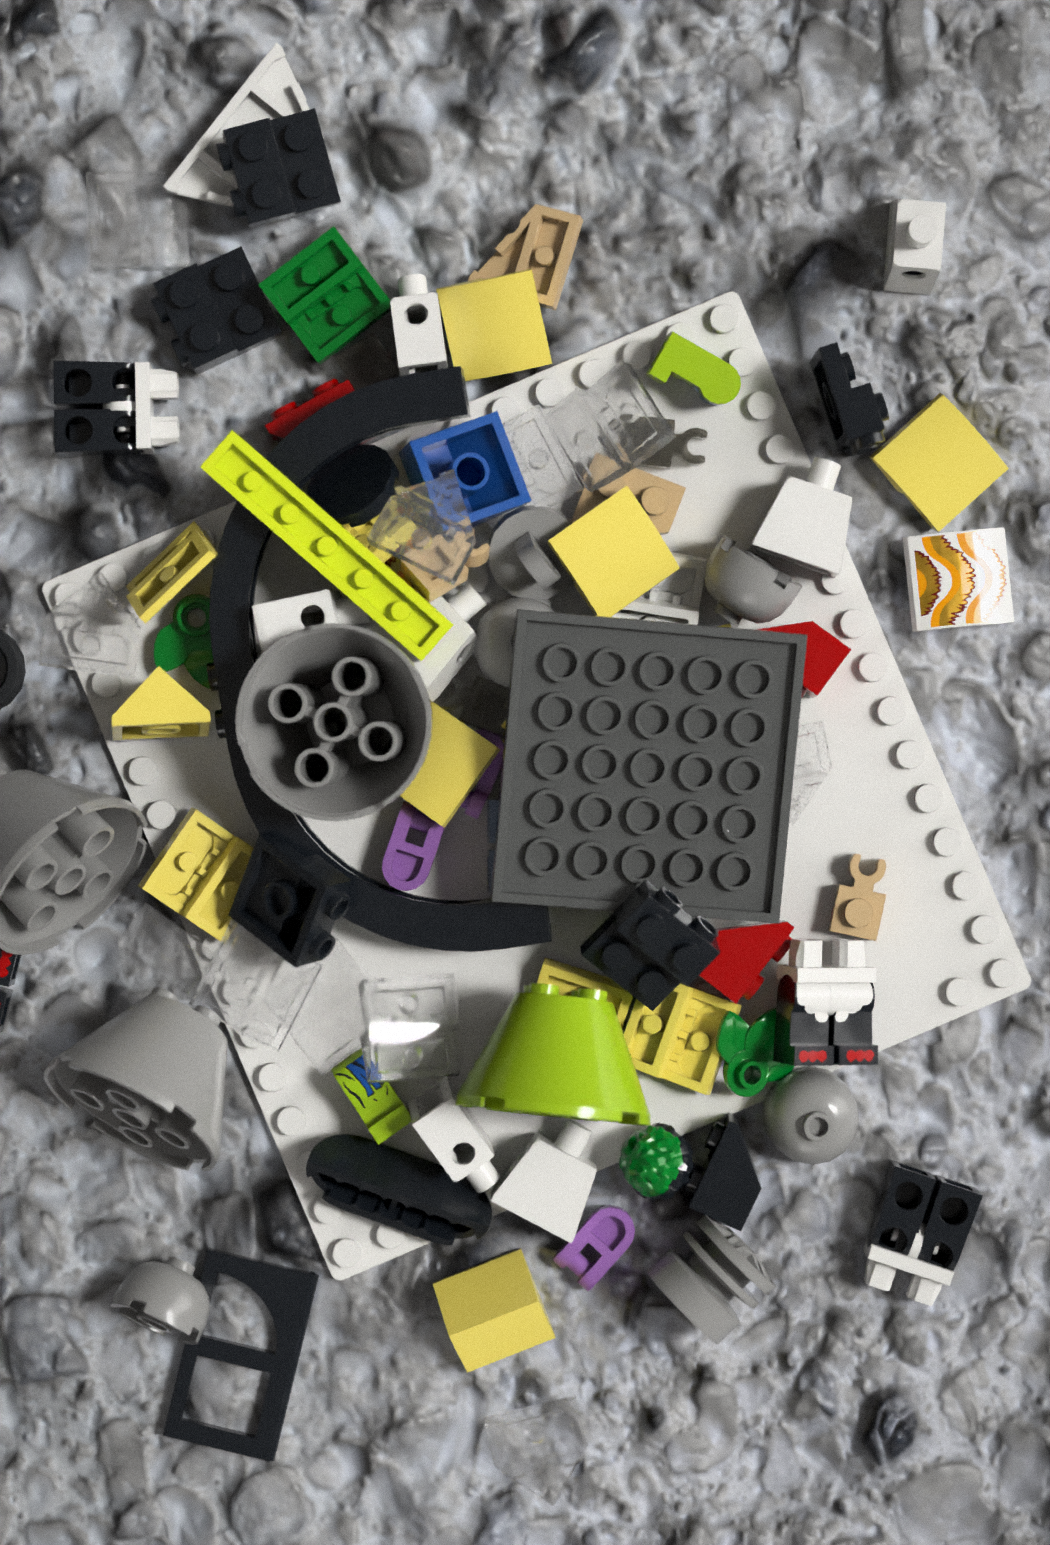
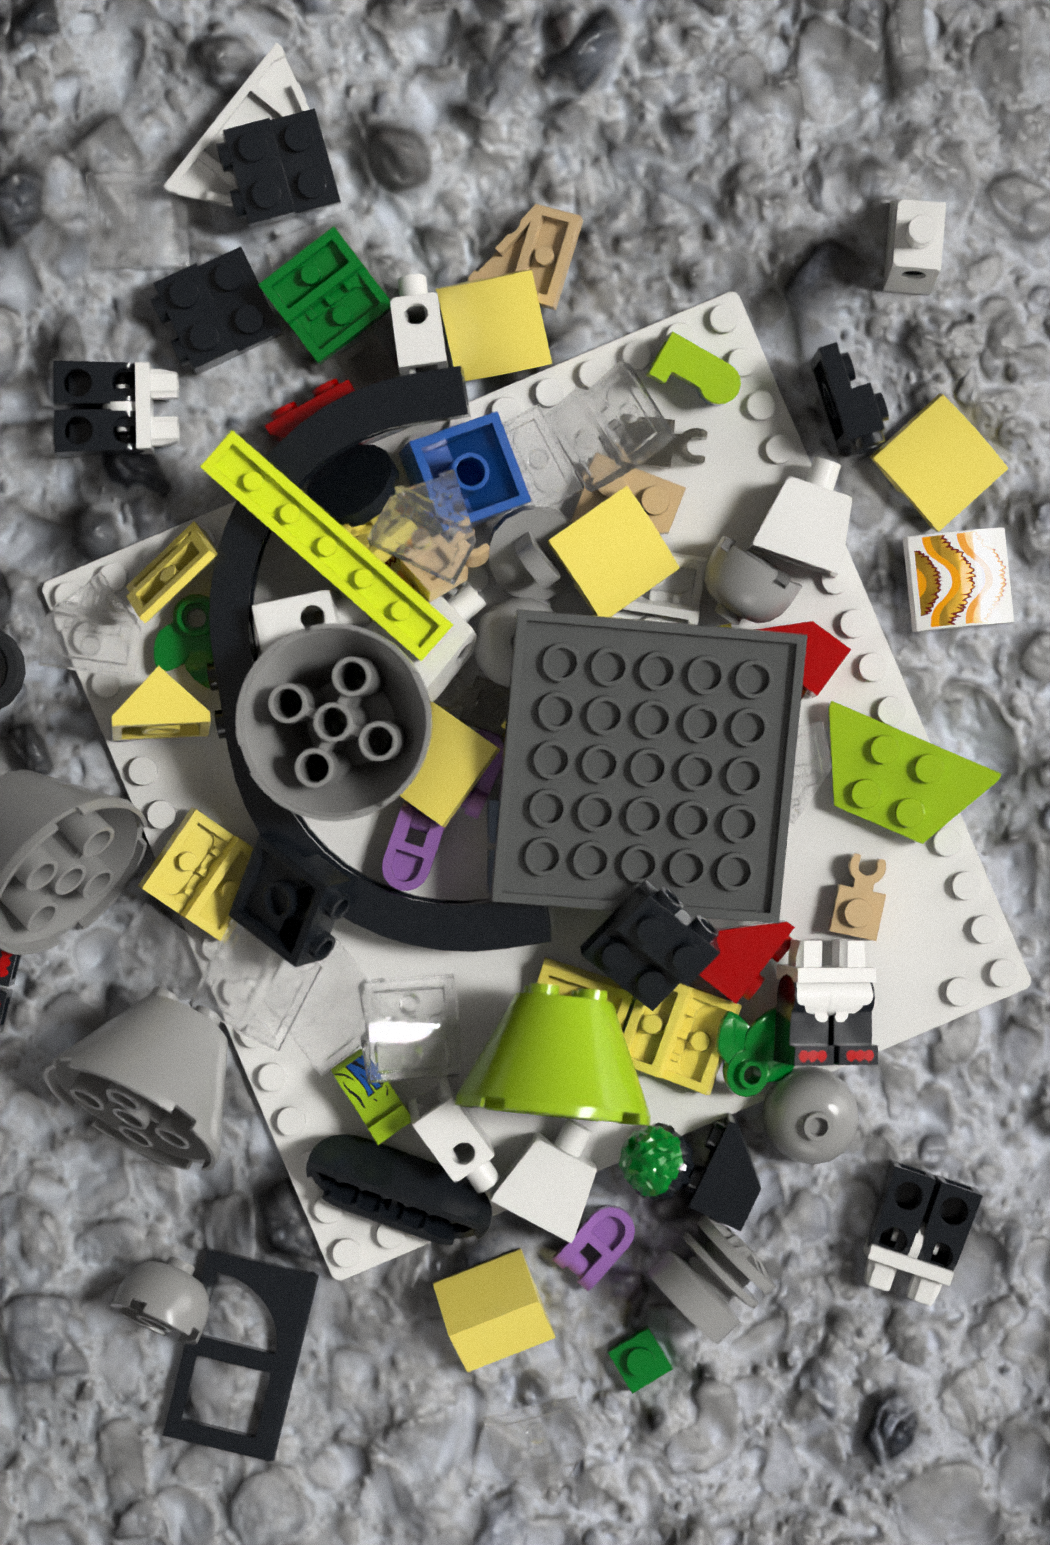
none -> green plate [607,1325,673,1394]
none -> lime wing [828,701,1002,844]

